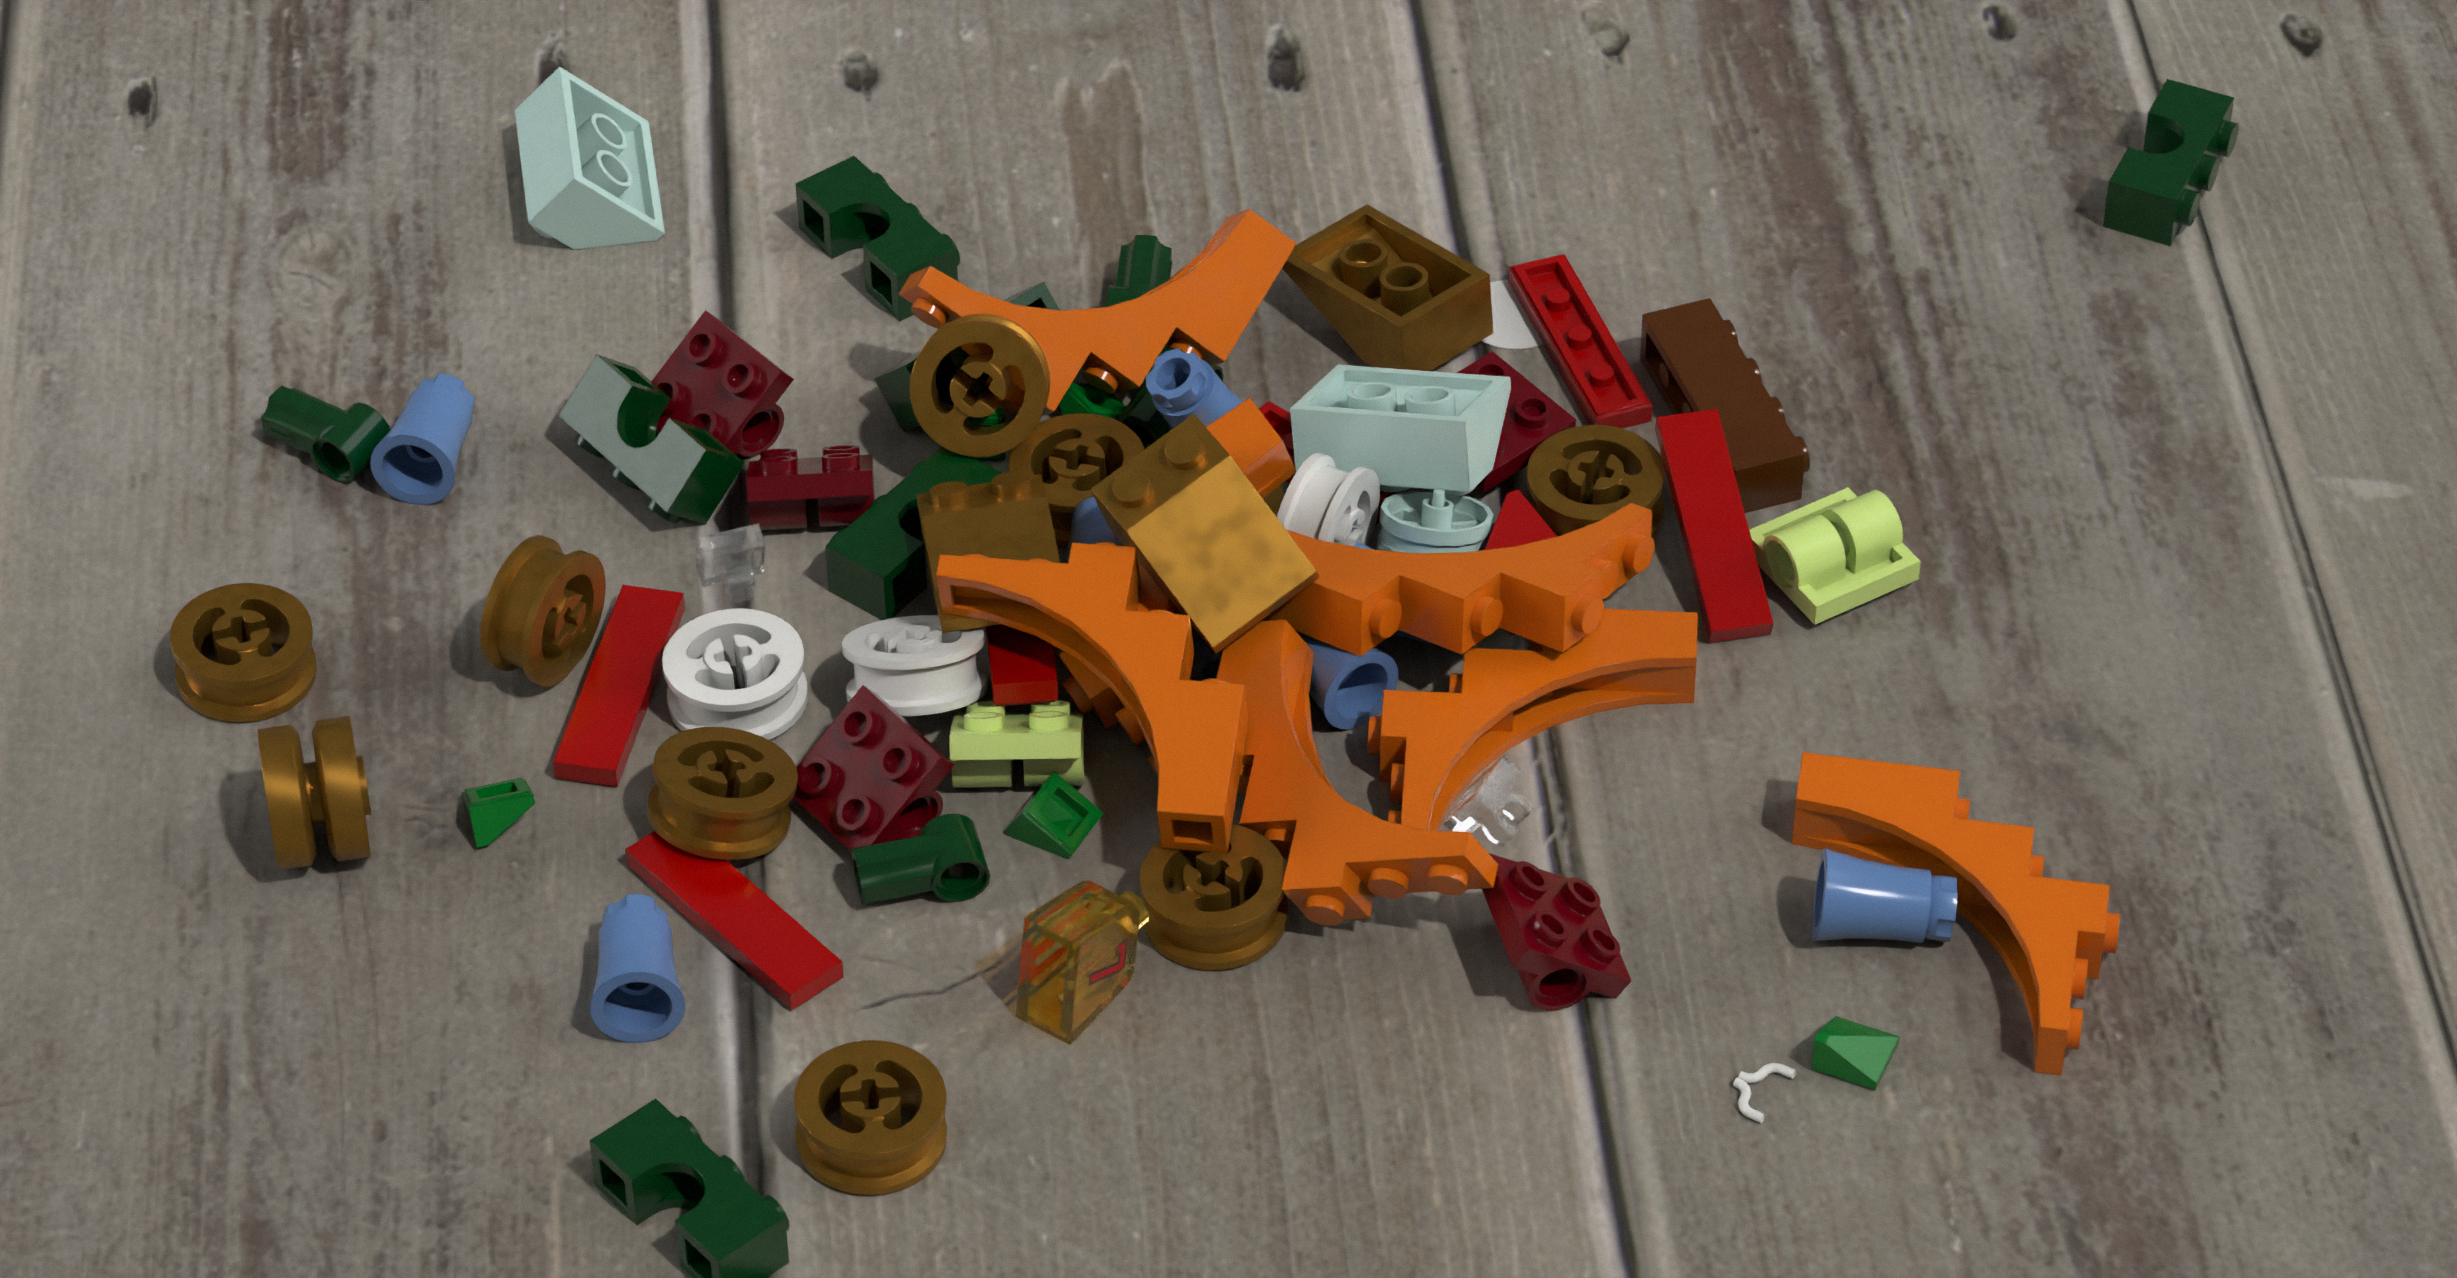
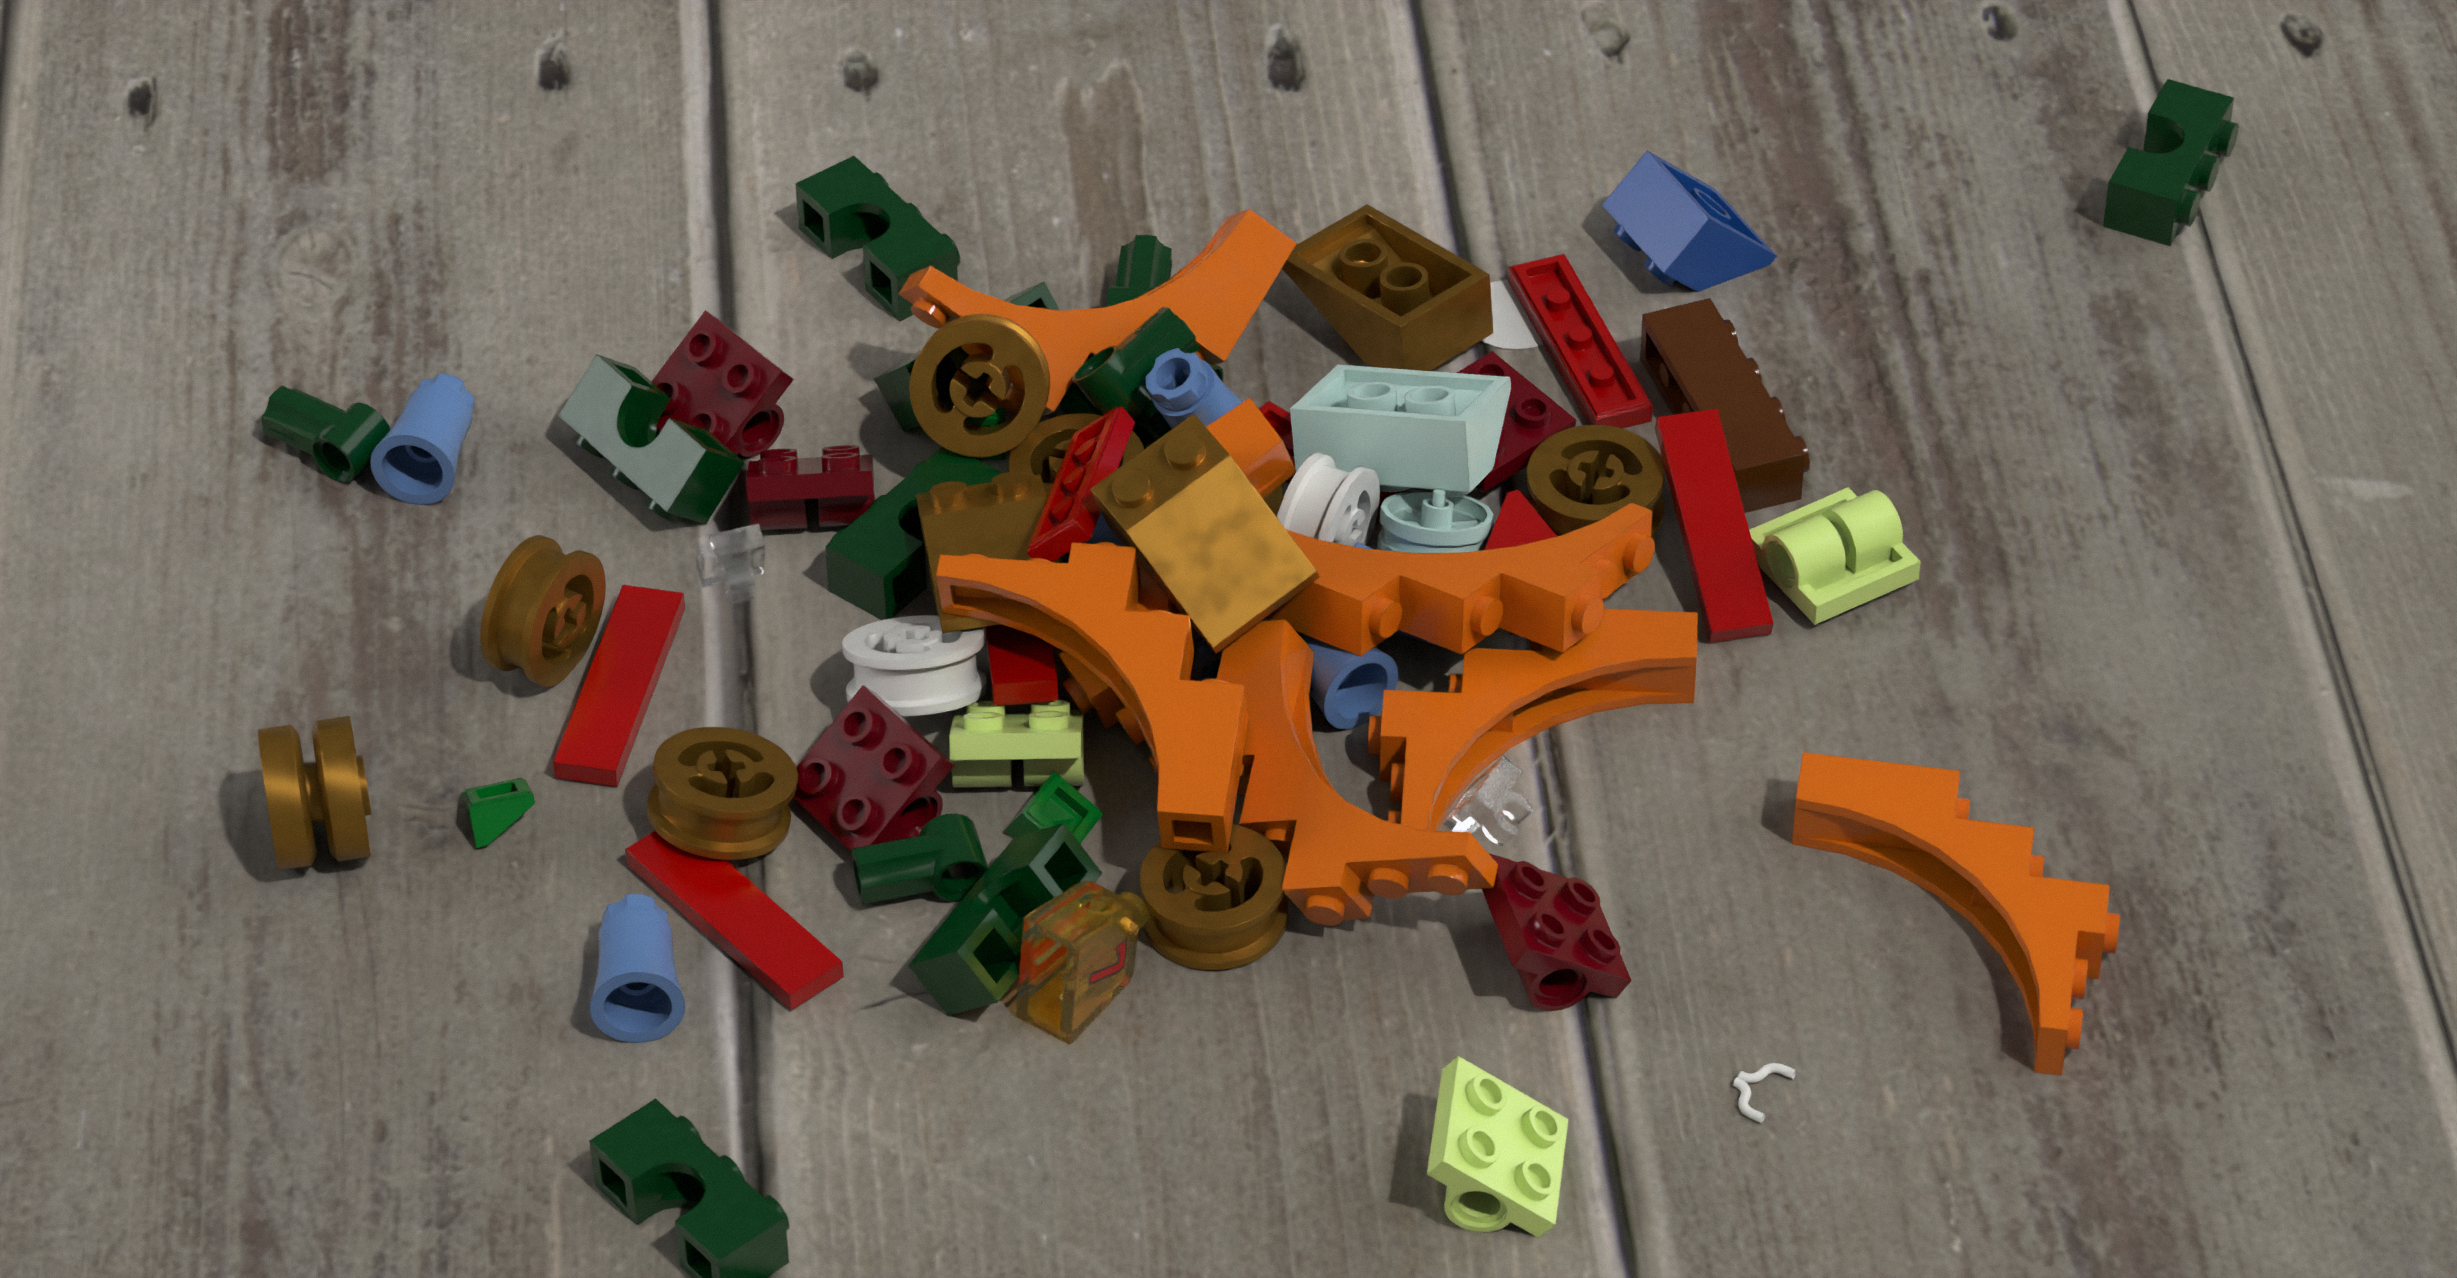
pearl gold wheel [170,583,317,722] -> none
light aqua slope [515,67,665,250] -> none
white wheel [662,608,808,740] -> none
pearl gold wheel [794,1040,947,1195] -> none
green slope [1811,1016,1900,1090] -> none
medium blue plant [1812,848,1958,943] -> none
none -> dark green arch [908,823,1102,1016]
none -> red tile [1027,406,1135,562]
none -> dark green piece [1072,307,1200,418]
none -> yellowish green plate [1427,1056,1569,1238]
none -> blue slope [1602,151,1777,292]

